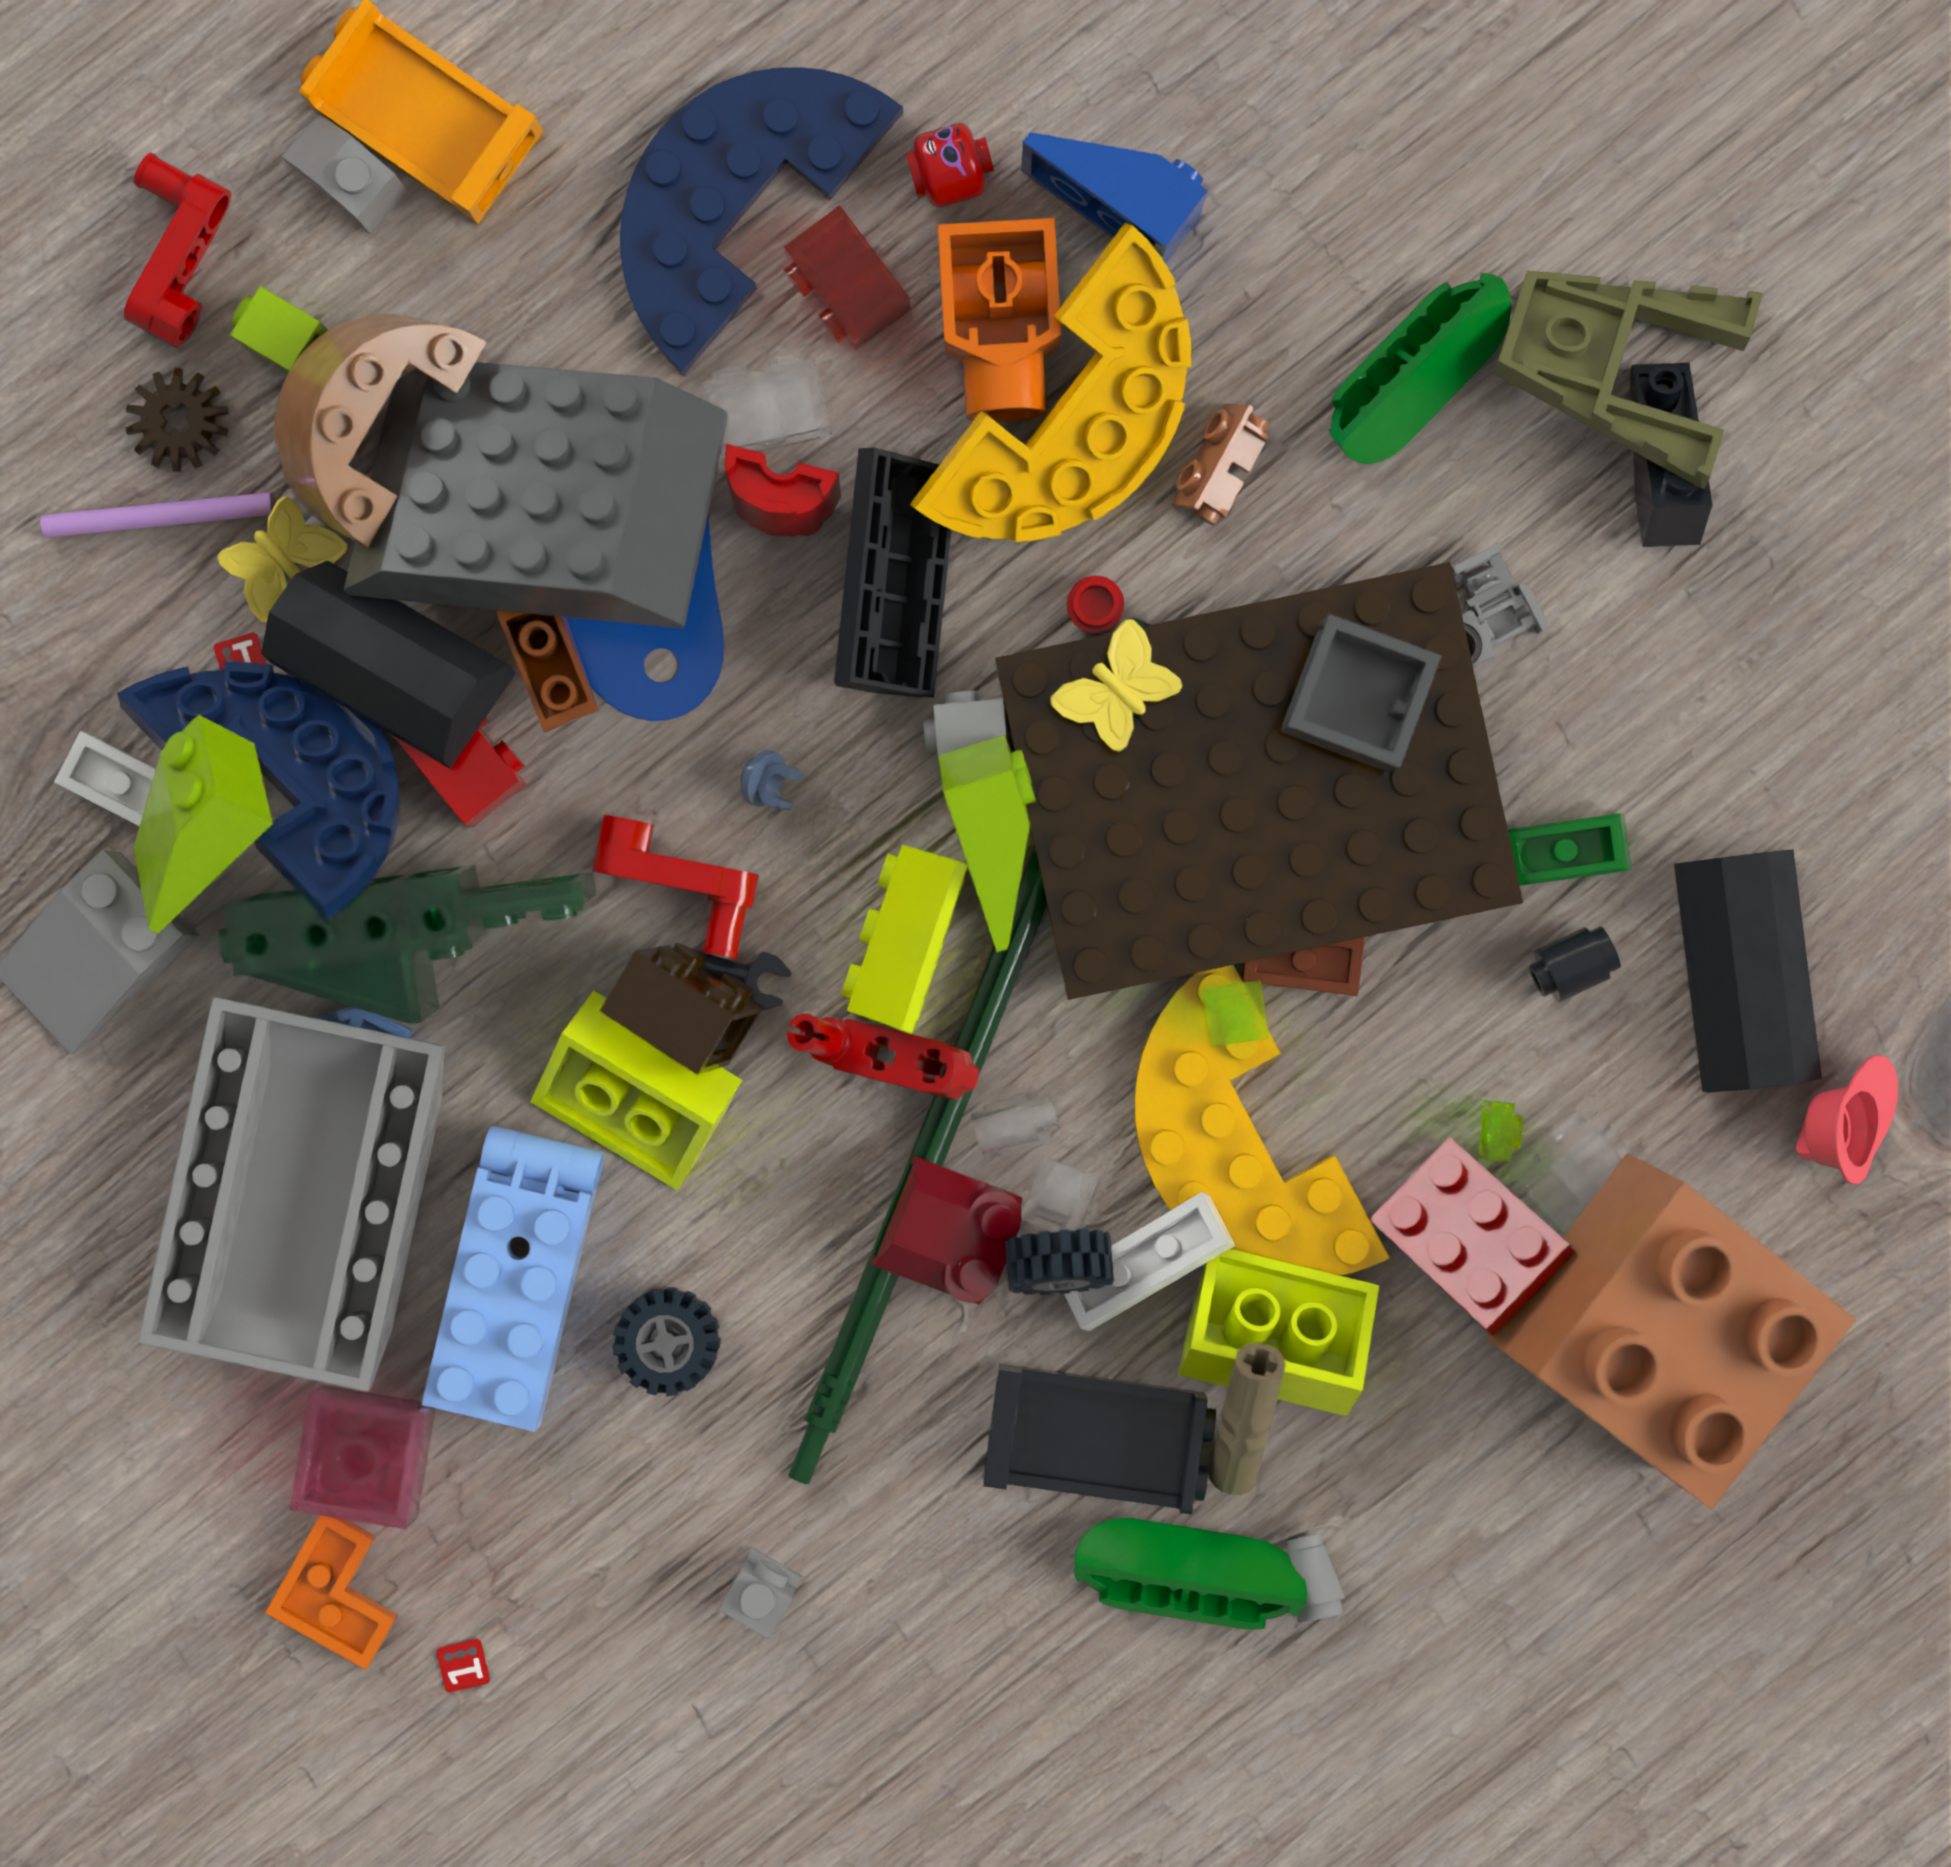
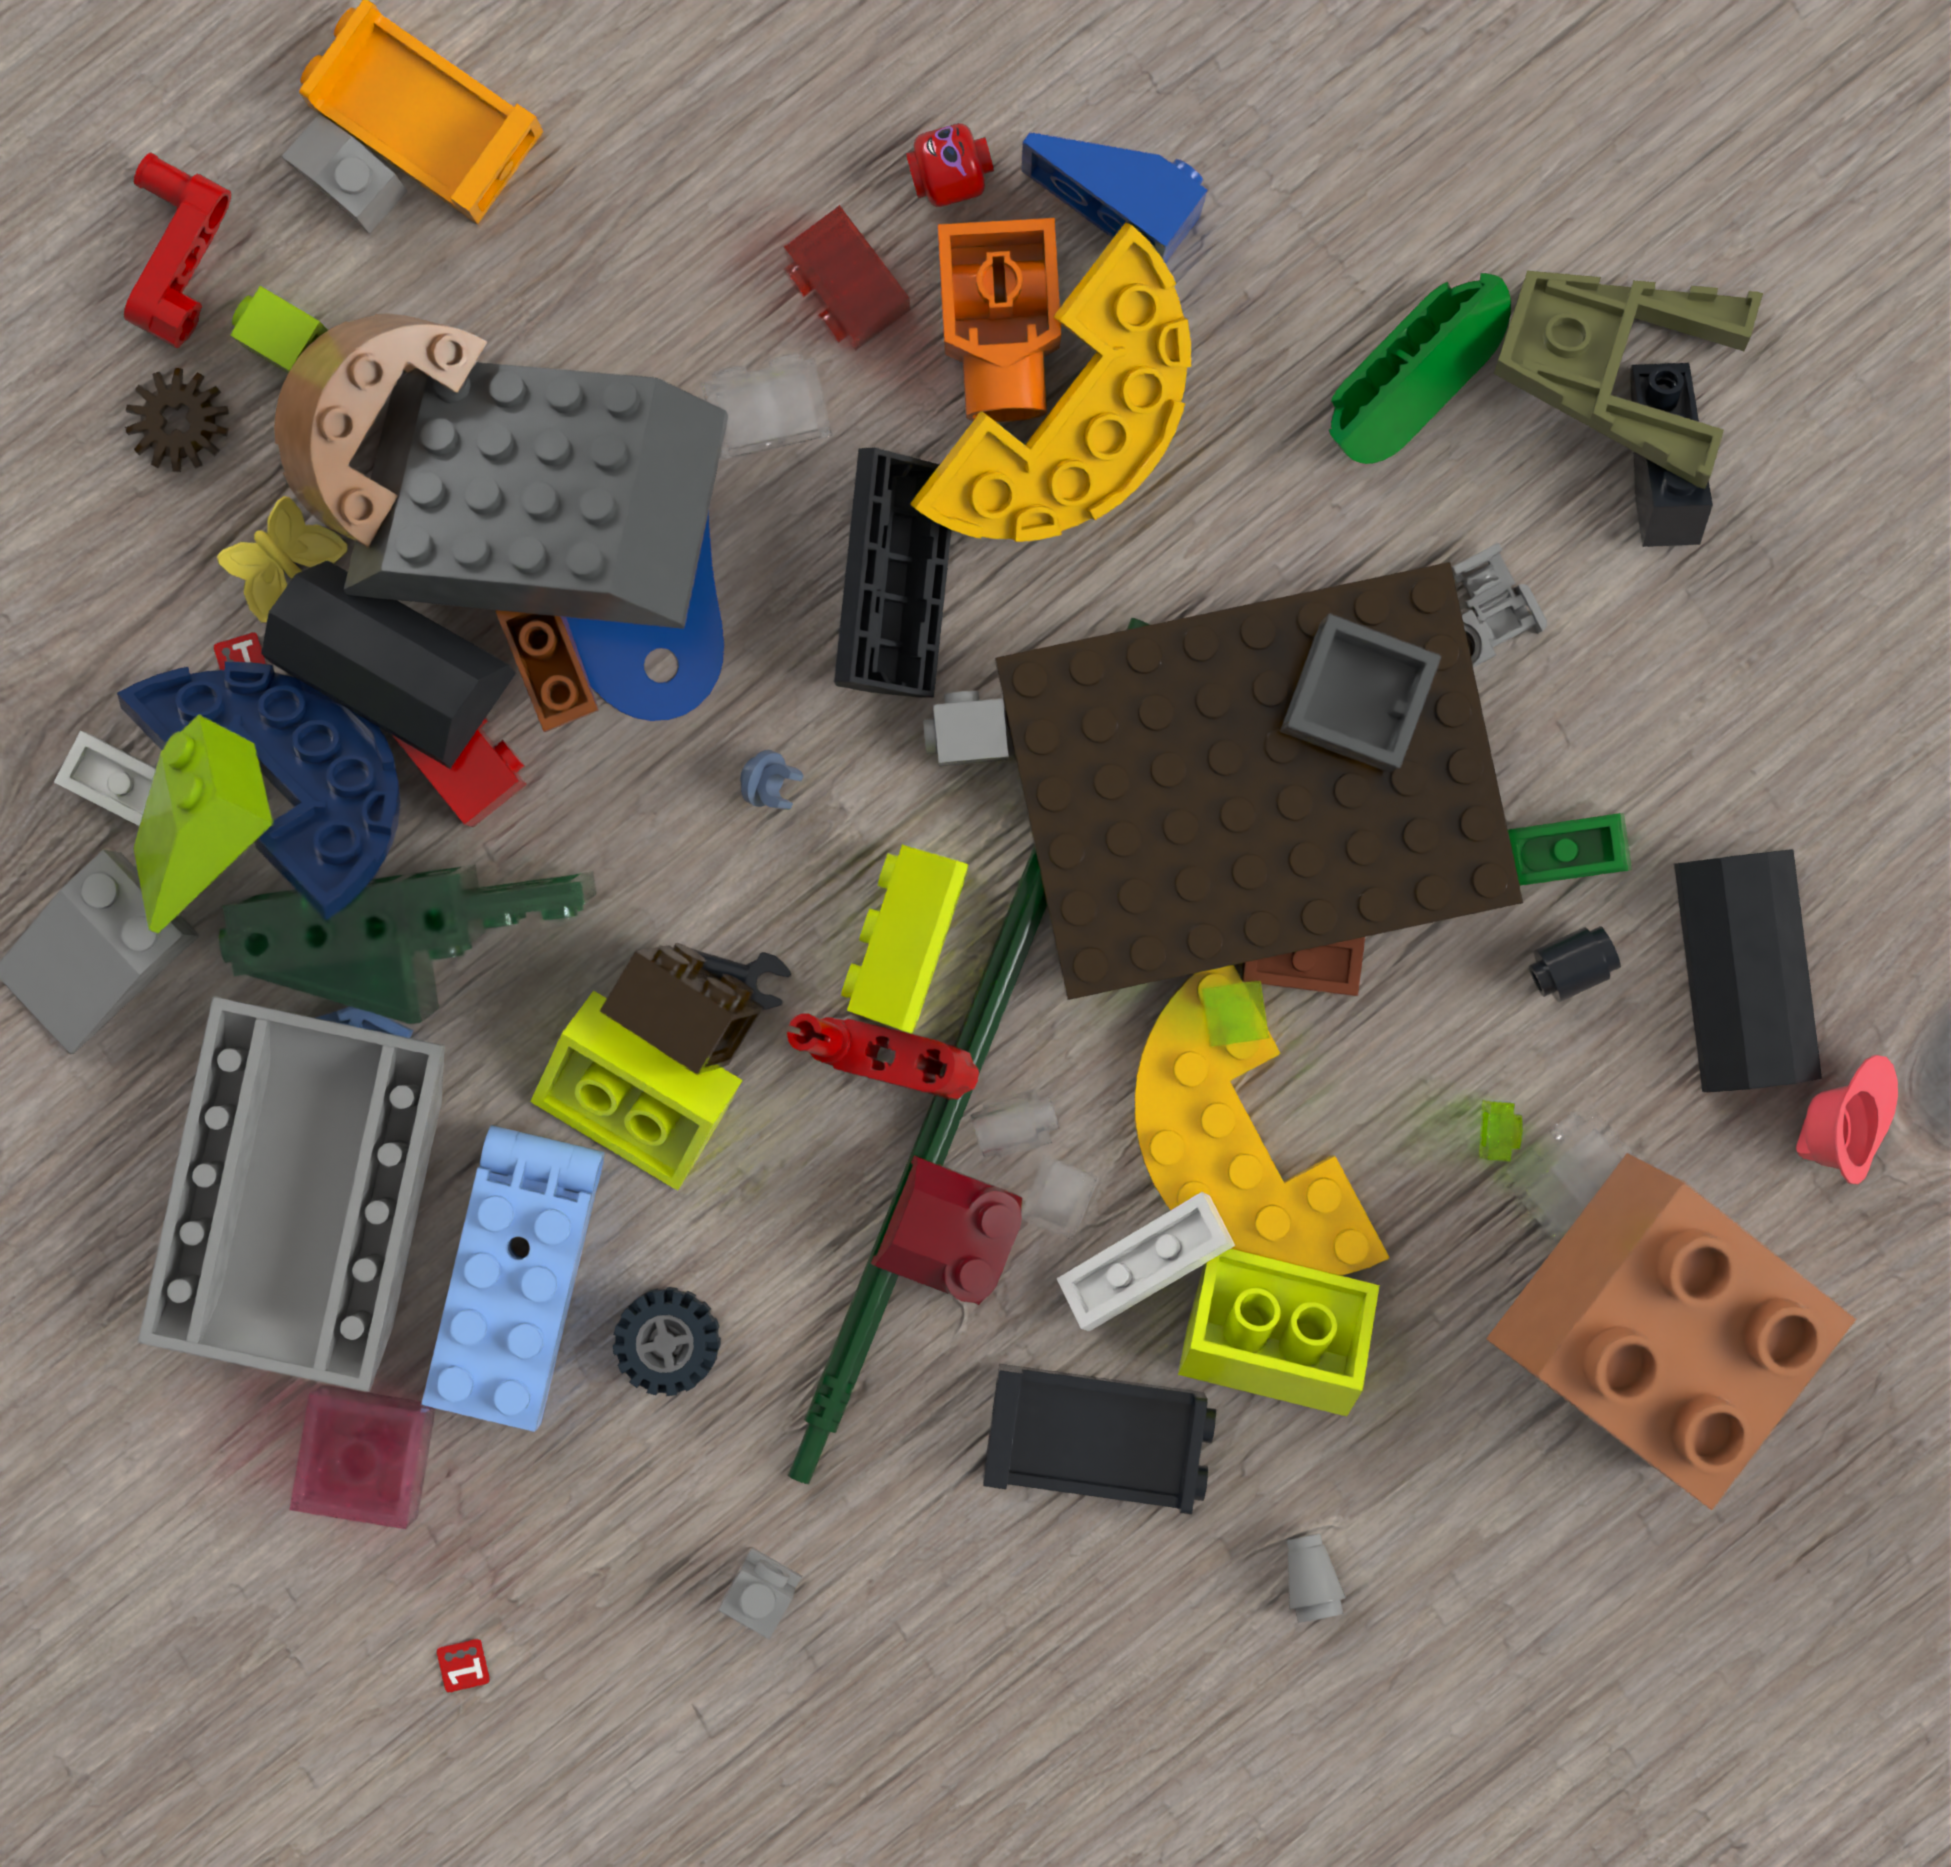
lavender bar [40,492,275,538] -> none
orange plate [265,1508,398,1670] -> none
red beam [592,815,759,959] -> none
dark blue plate [620,67,903,375] -> none
red cylinder [724,444,841,537] -> none
lime slope [938,734,1036,952] -> none
black wheel [1005,1229,1114,1295] -> none
light yellow piece [1050,619,1183,752] -> none
red plate [1067,575,1124,634] -> none
green brick [1074,1518,1307,1630] -> none
nougat hinge [1171,403,1269,525] -> none
dark tan axle [1208,1343,1285,1495] -> none
plate [1369,1137,1575,1336] -> none

